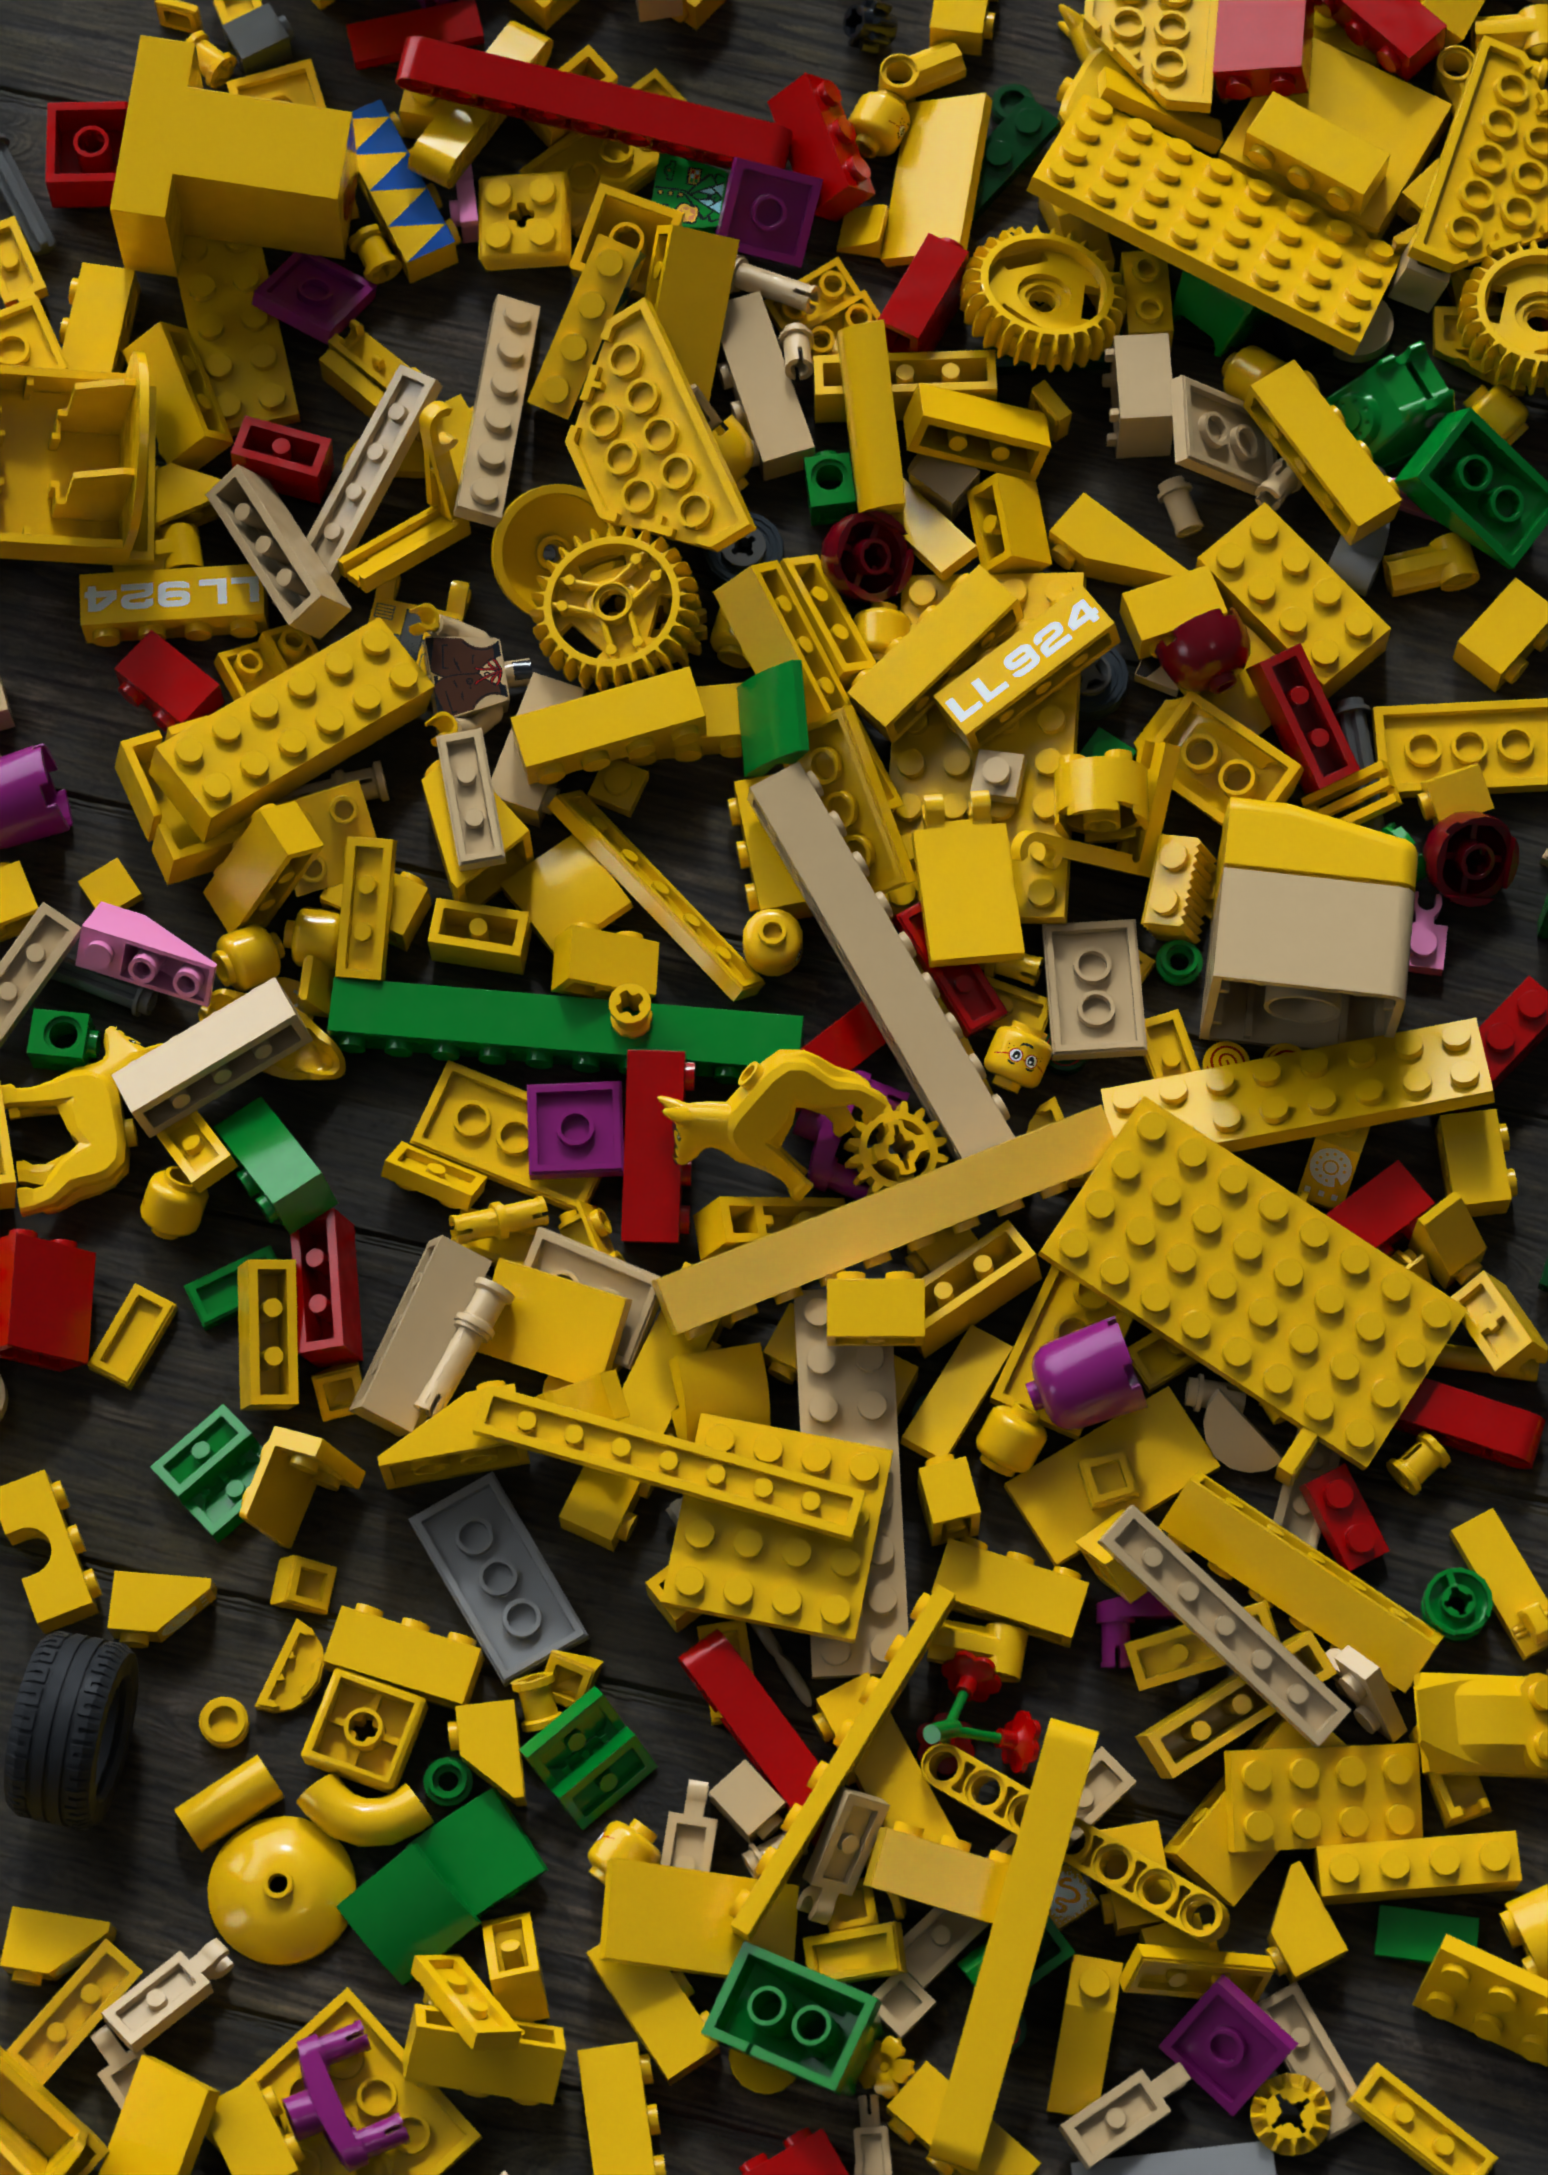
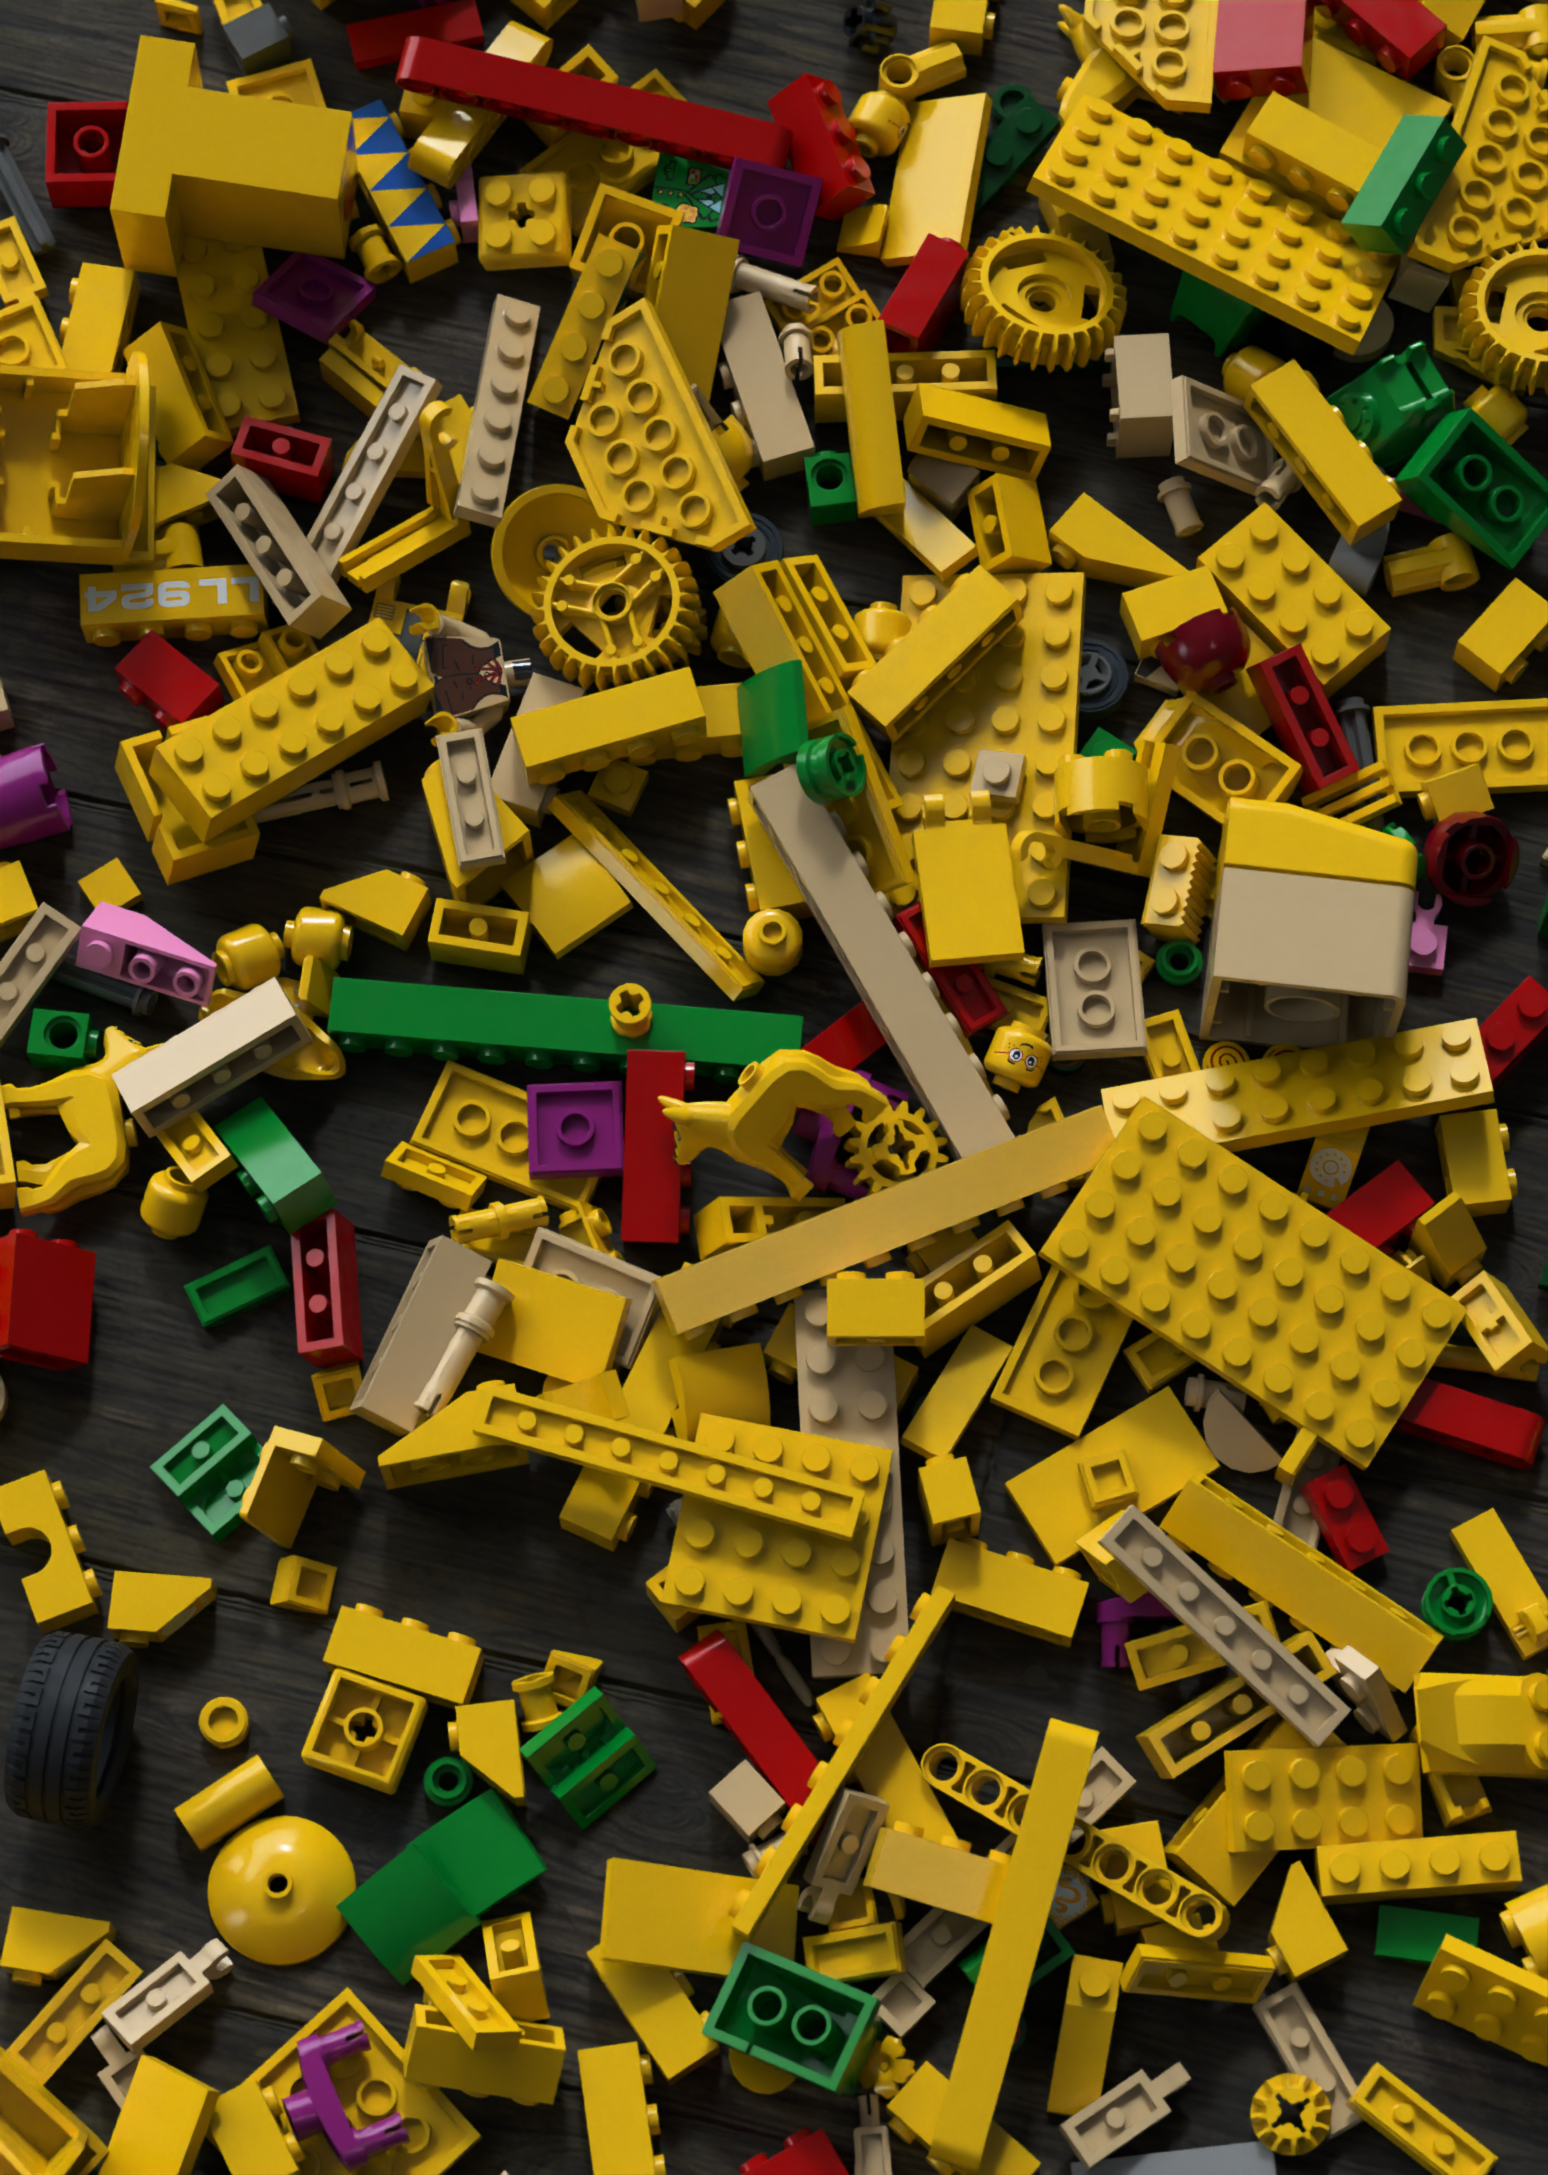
yellow tile [87,1283,178,1391] -> none
yellow bush [185,30,237,89] -> none
yellow brick [203,801,324,933] -> none
yellow brick [237,1259,299,1410] -> none
yellow tile [255,1618,326,1714] -> none
yellow plate [275,779,377,897] -> none
yellow cylinder [296,1773,434,1847] -> none
yellow hinge [335,836,397,981] -> none
light grey tile [408,1471,589,1687] -> none
yellow brick [551,922,659,1000] -> none
yellow head [587,1818,661,1885] -> none
tan plate [660,1779,718,1872] -> none
dark red cylinder [820,510,914,604] -> none
red plant [916,1650,1041,1775] -> none
yellow piece [927,1620,1029,1683] -> none
yellow brick [933,584,1121,753] -> none
yellow head [976,1401,1047,1477] -> none
magenta cylinder [1026,1316,1148,1430] -> none
yellow tile [1028,380,1072,442] -> none
yellow tile [1097,66,1223,155] -> none
yellow brick [1119,251,1174,354] -> none
magenta plate [1158,1974,1299,2116] -> none
yellow bush [1386,1431,1451,1495] -> none
none -> green wheel [796,732,866,805]
none -> green brick [1341,114,1467,254]

